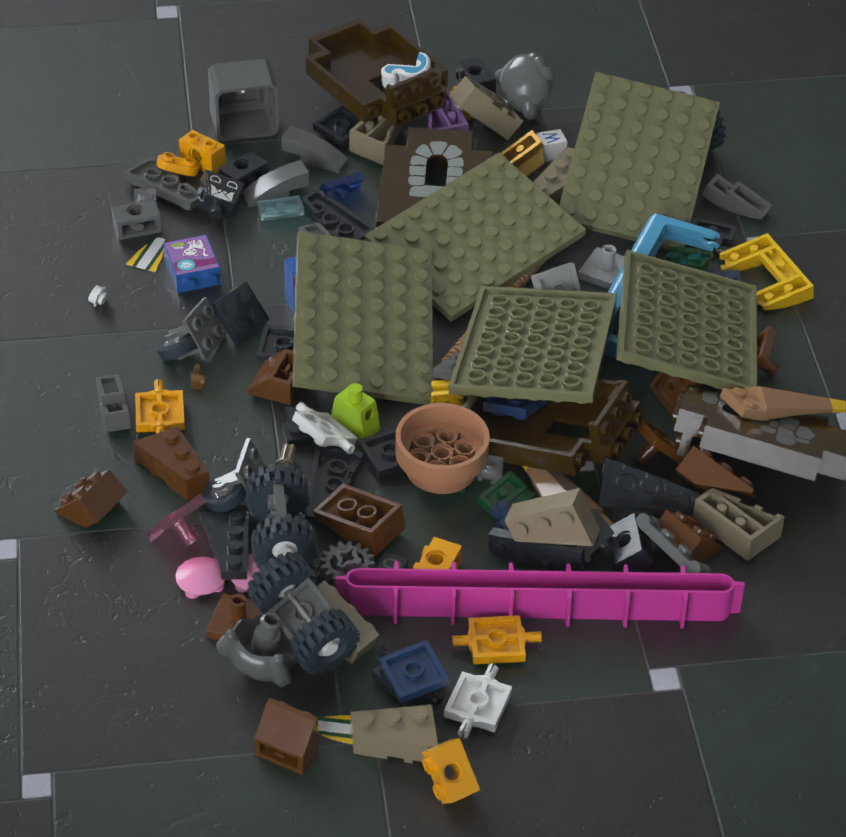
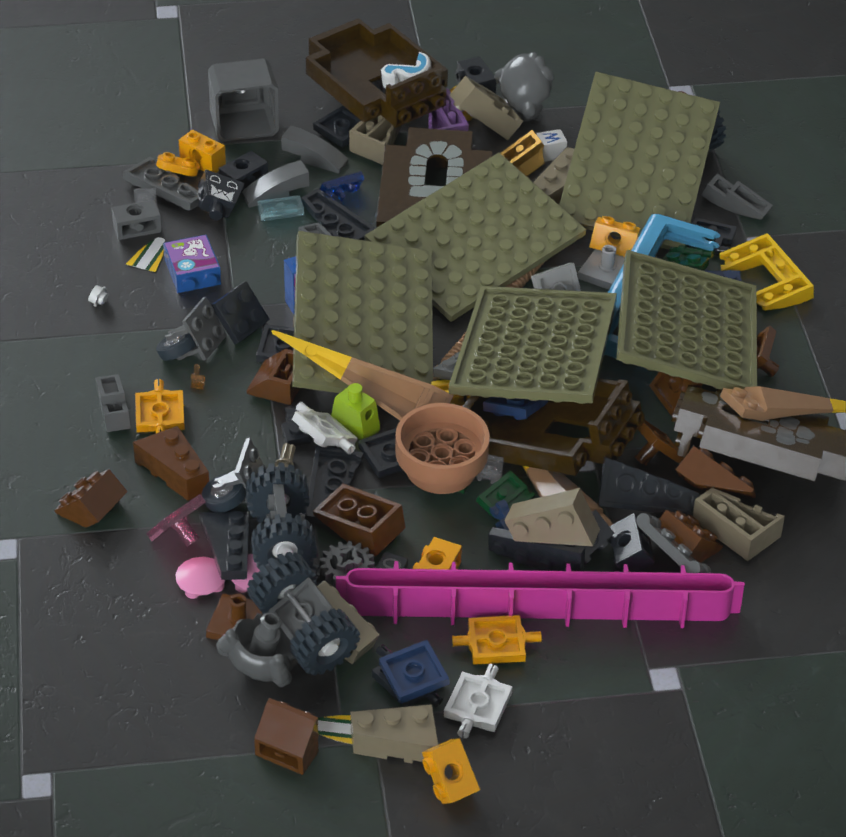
none -> medium nougat plate [272,330,453,421]
none -> light orange brick [589,216,641,256]

